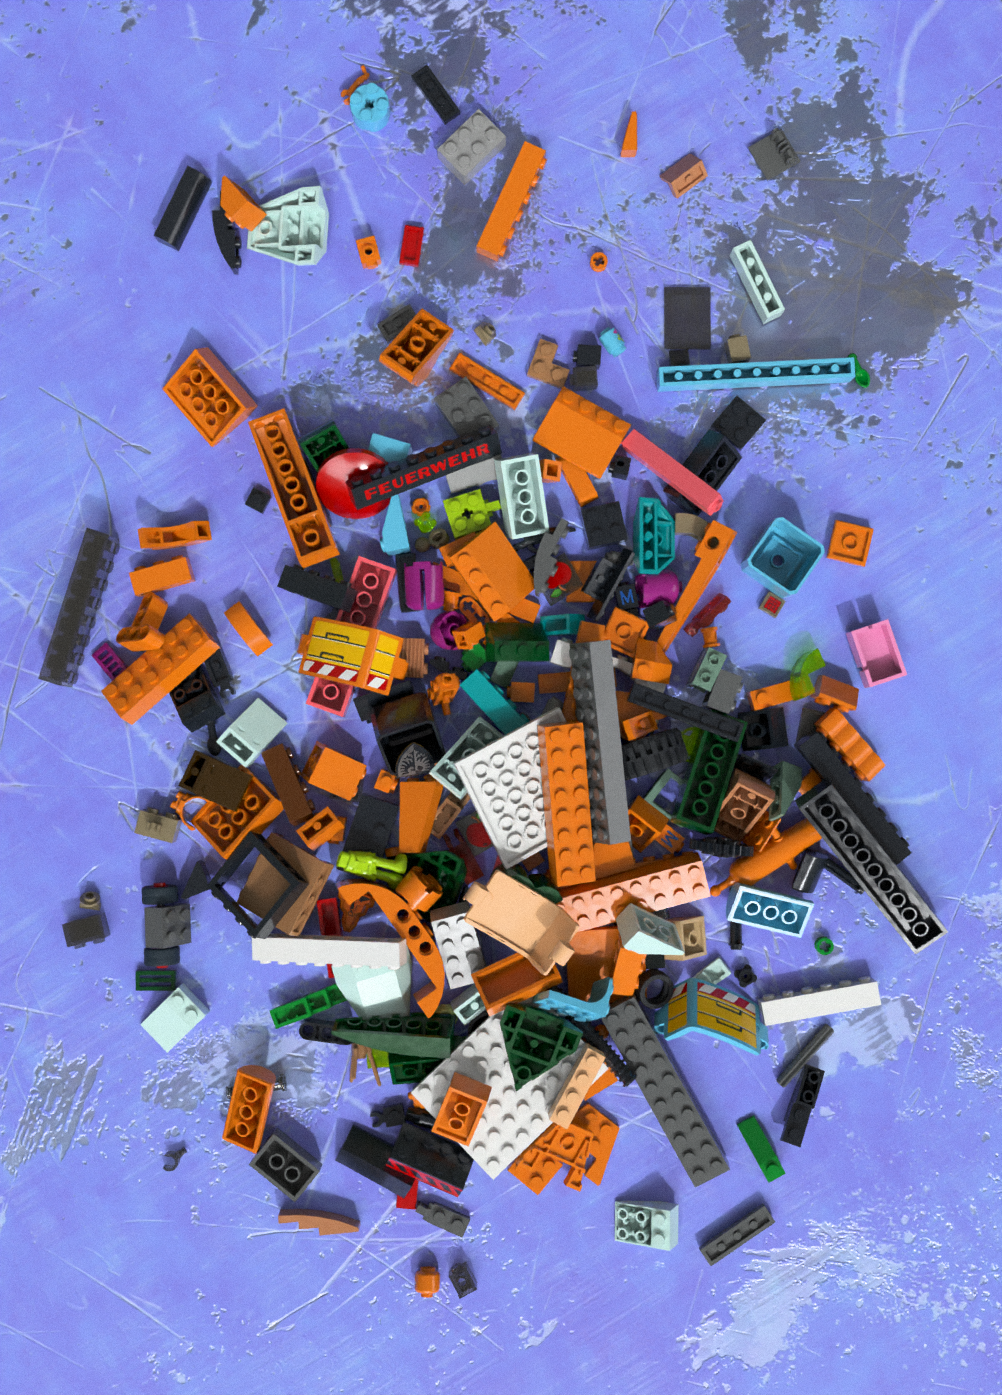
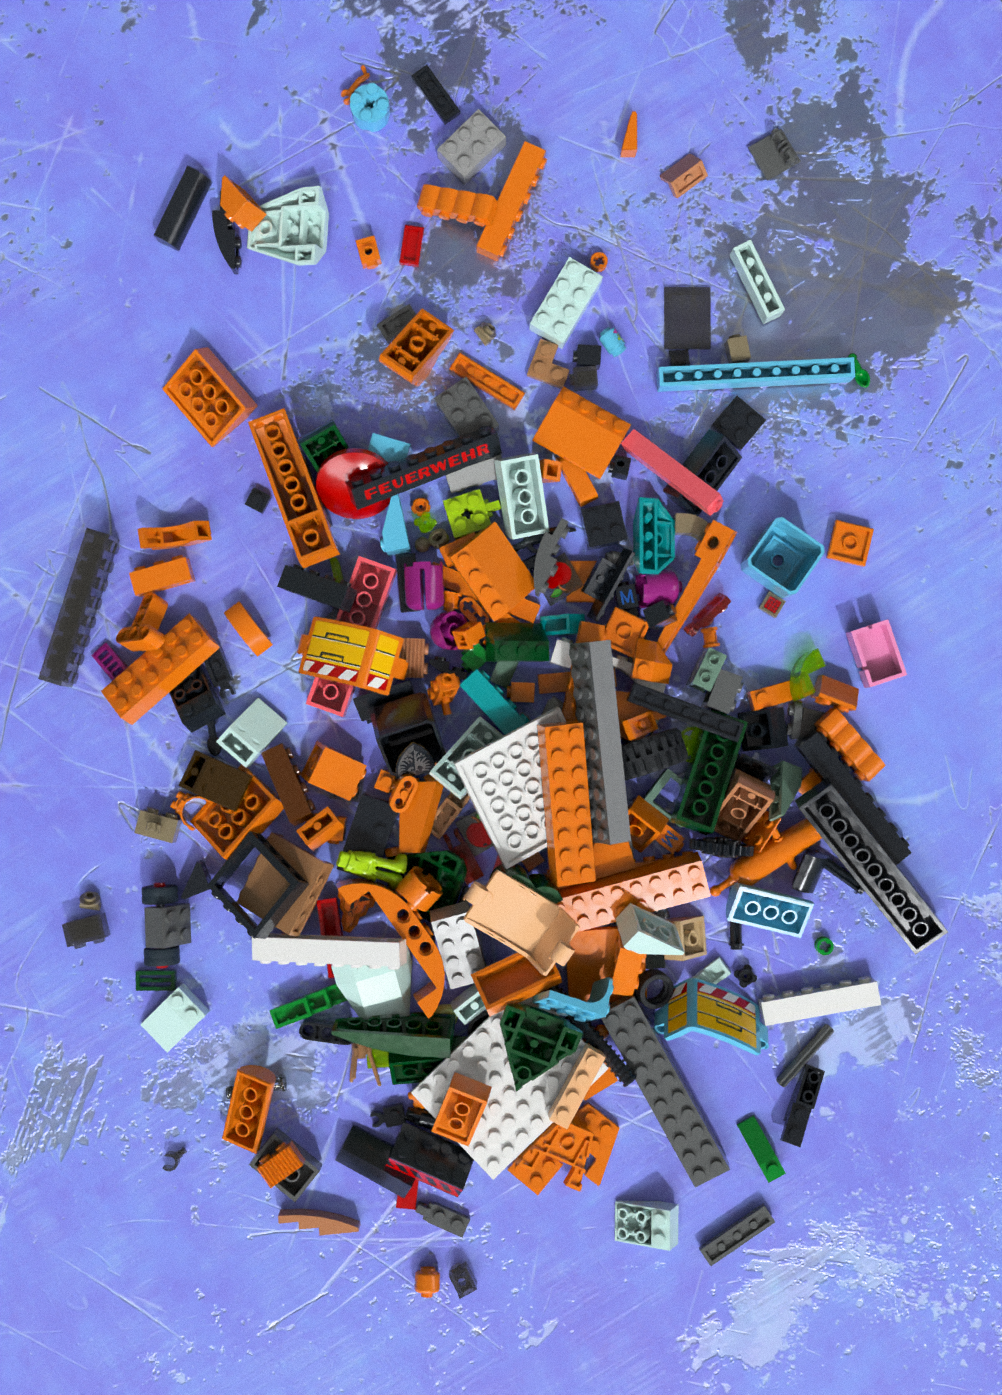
none -> orange brick [257,1141,305,1188]
none -> orange plate [389,774,418,813]
none -> orange brick [417,184,498,227]
none -> light aqua brick [529,257,603,349]
none -> dark grey plate [786,700,803,740]

